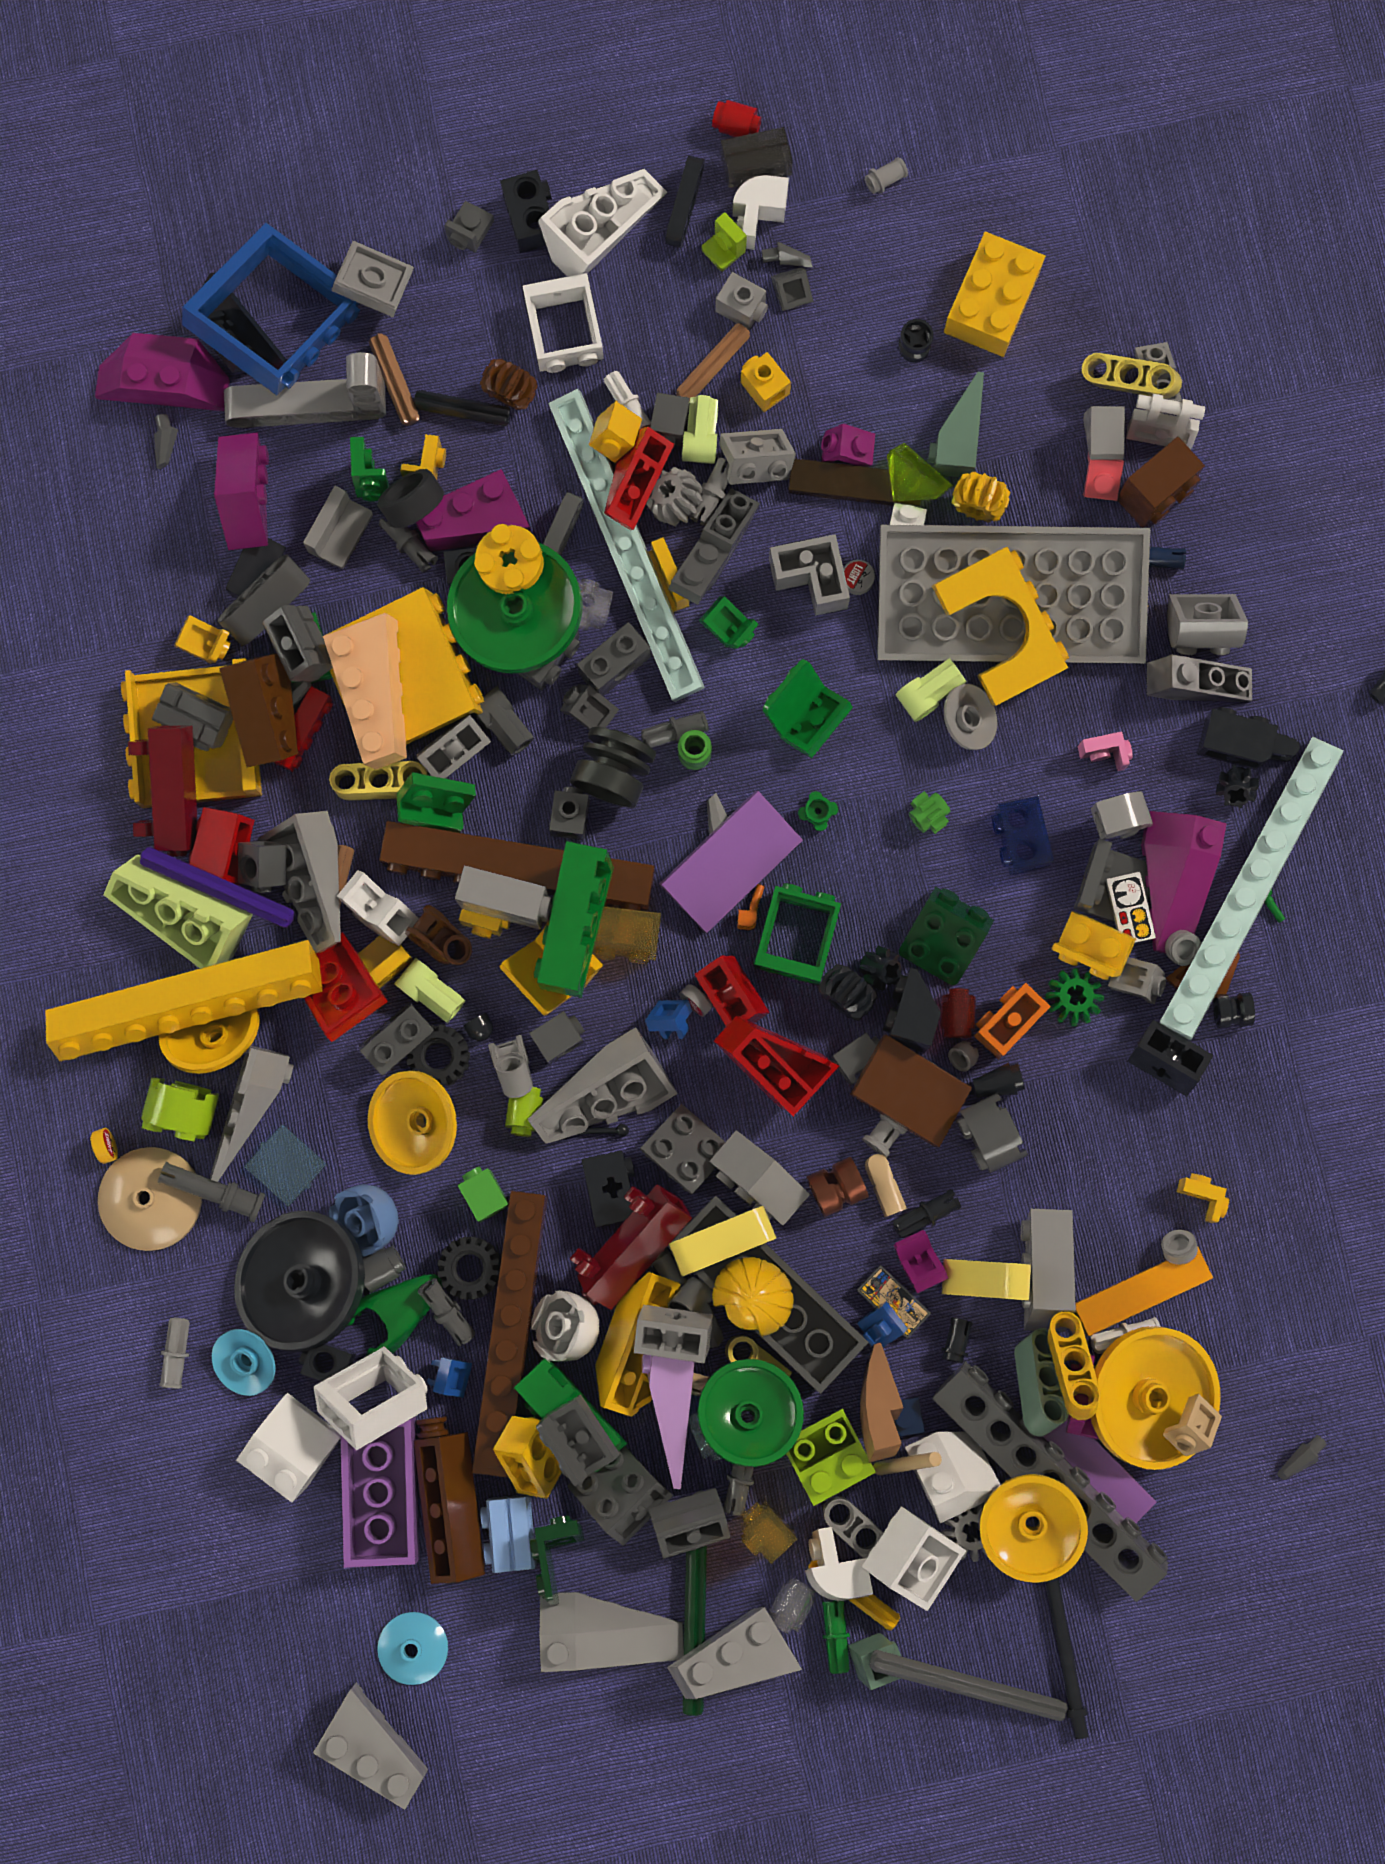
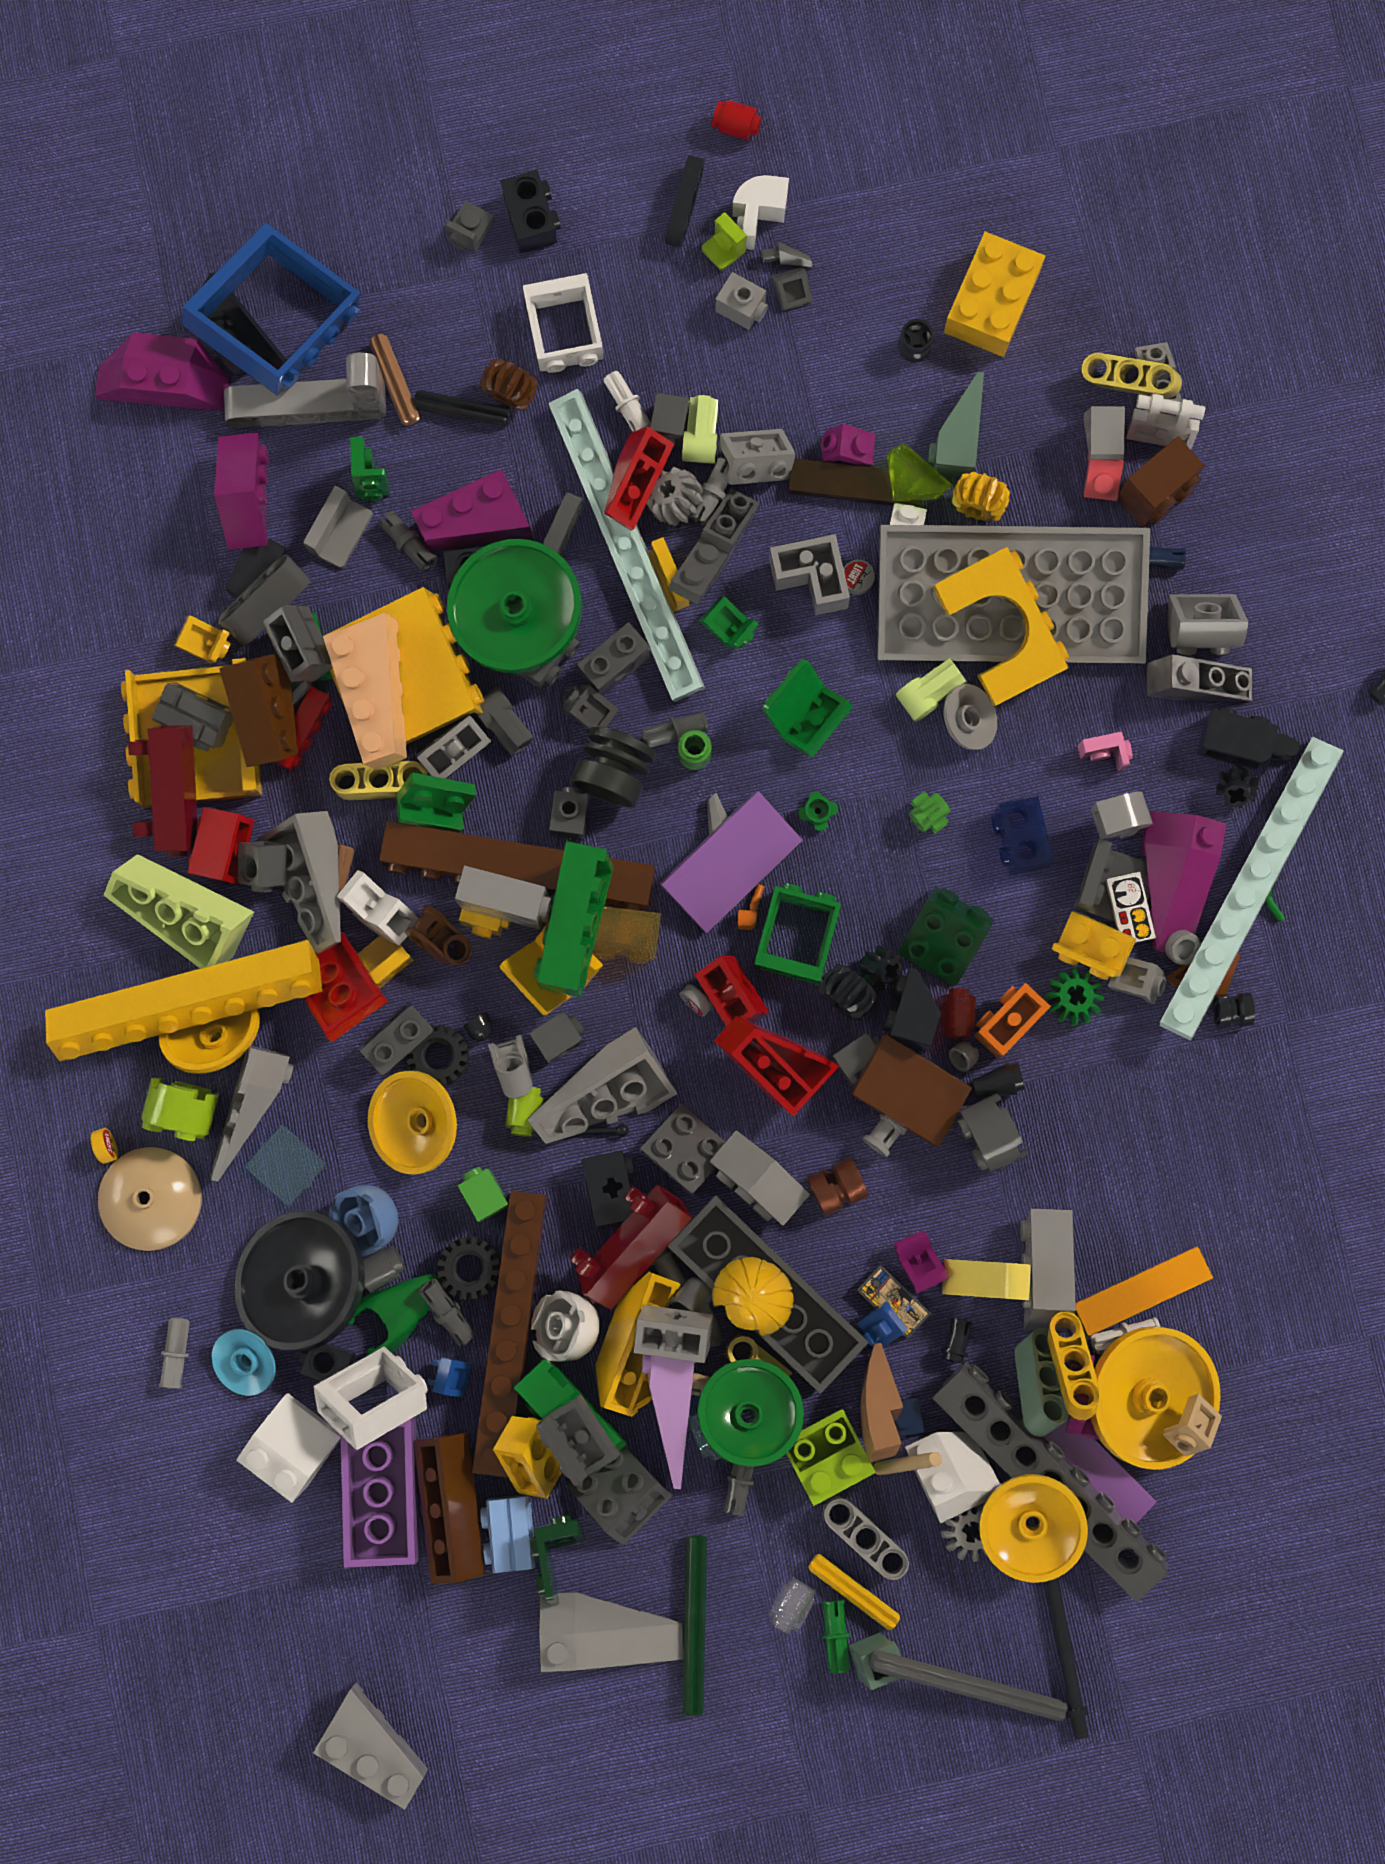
dark purple axle [140,847,294,928] -> none
dark grey bar [154,414,178,469] -> none
dark grey pin [157,1162,265,1223] -> none
light grey tile [331,241,414,317] -> none
black tyre [377,469,444,528] -> none
medium azure dish [377,1612,448,1685] -> none
yellowish green piece [394,958,465,1024] -> none
yellow bracket [400,434,446,480] -> none
reddish brown bush [415,1416,448,1438] -> none
yellow plate [474,524,544,594] -> none
white wedge [538,169,667,277] -> none
clear brick [578,579,613,630] -> none
yellow brick [589,401,642,463] -> none
blue tile [645,1000,692,1039] -> none
dark grey brick [648,1488,731,1559] -> none
light grey wedge [667,1607,802,1699] -> none
light yellow beam [669,1206,776,1277] -> none
medium nougat axle [676,323,750,400] -> none
clear smoke brick [720,127,793,189] -> none
yellow brick [740,352,791,412] -> none
clear yellow brick [741,1500,797,1564] -> none
white brick [805,1527,873,1601] -> none
white slope [862,1506,966,1611] -> none
light grey pin [865,157,908,194] -> none
tan bar [865,1154,907,1217] -> none
black axle [893,1189,961,1238] -> none
black brick [1127,1020,1214,1097] -> none
light grey tile [1161,1230,1198,1265] -> none
yellow bracket [1177,1173,1229,1223] -> none
dark grey bar [1277,1435,1327,1480] -> none

